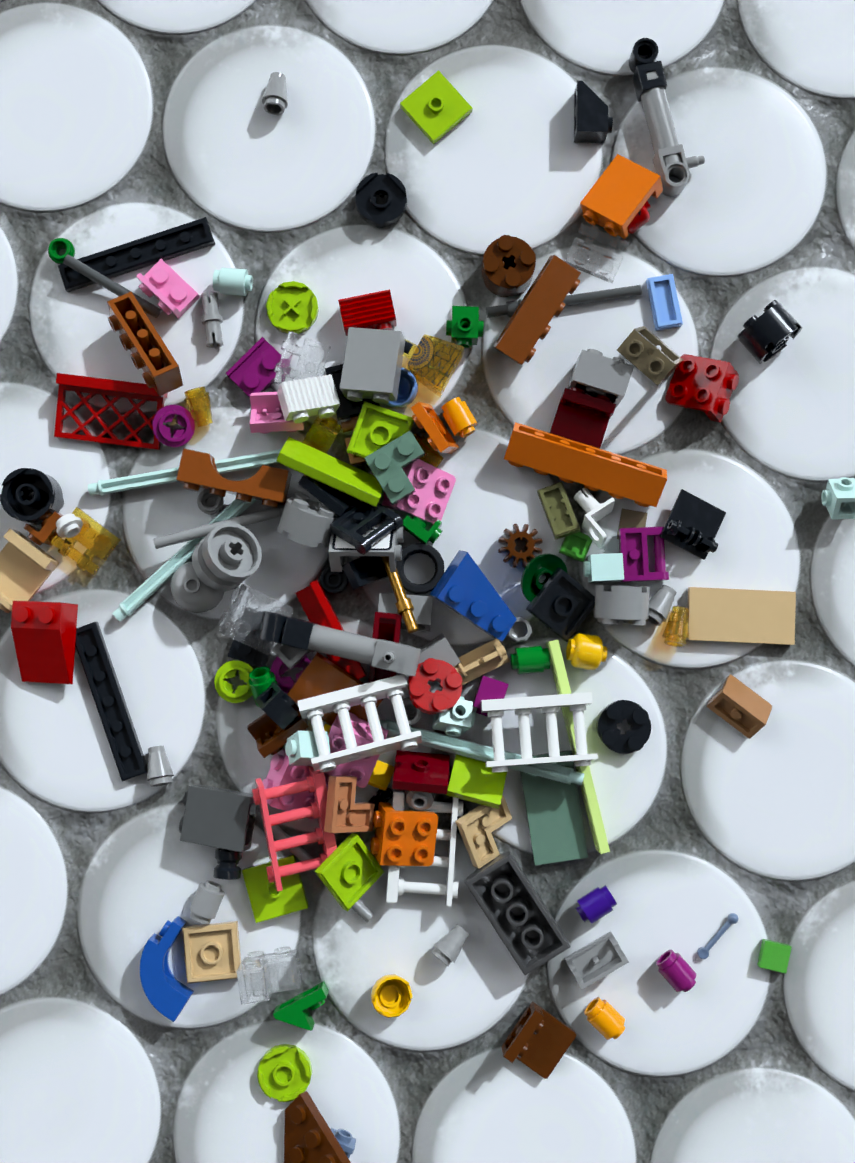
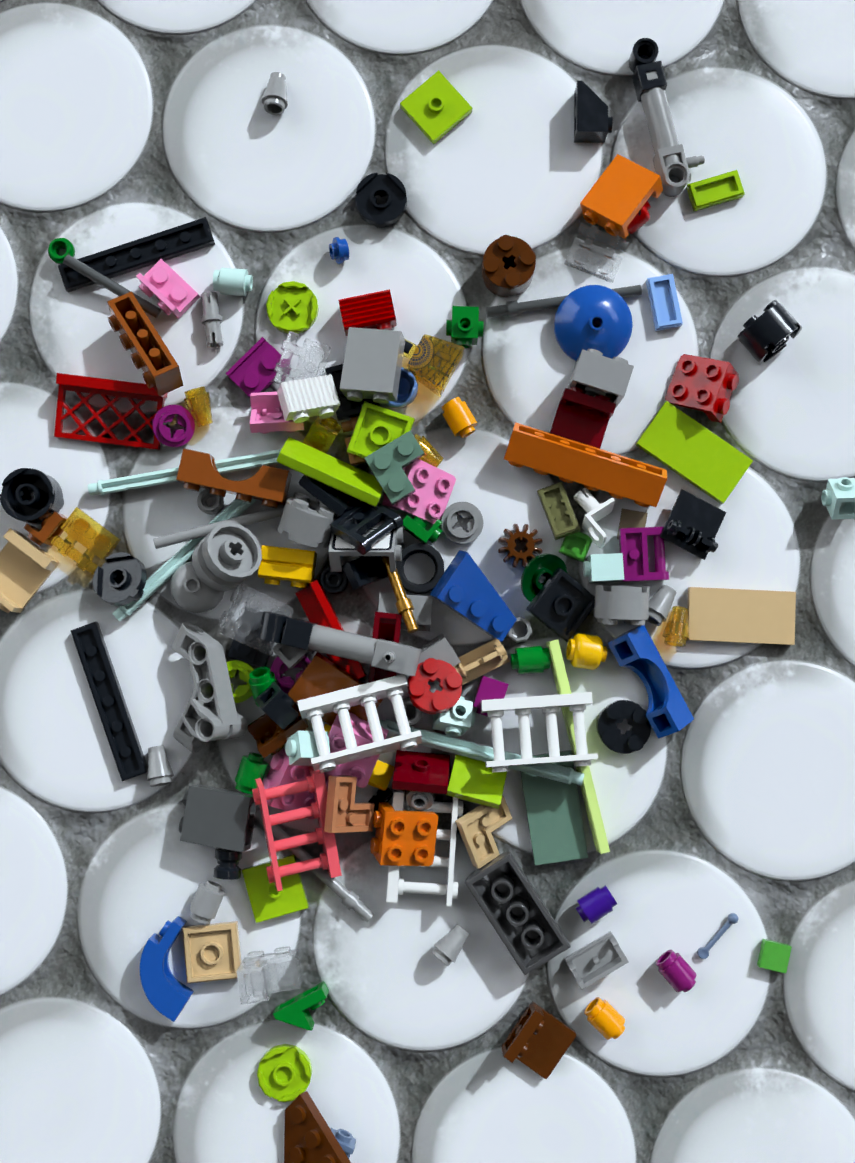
red slope [11,601,78,684] -> none
white plate [56,514,83,538] -> none
lime tile [315,832,384,911] -> none
yellow hair [371,974,413,1018] -> none
orange plate [411,402,460,454] -> none
dark orange brick [493,255,581,365] -> none
dark tan window [617,326,683,386] -> none
medium nougat panel [707,674,772,739] -> none
none -> black plate [93,552,147,606]
none -> light grey connector [171,622,247,754]
none -> green brick [235,752,268,794]
none -> yellow brick [258,545,317,588]
none -> blue plate [329,237,349,264]
none -> light grey gear [441,502,483,544]
none -> blue dish [554,285,632,361]
none -> blue arch [608,625,694,739]
none -> lime tile [635,401,753,505]
none -> lime tile [686,170,745,212]

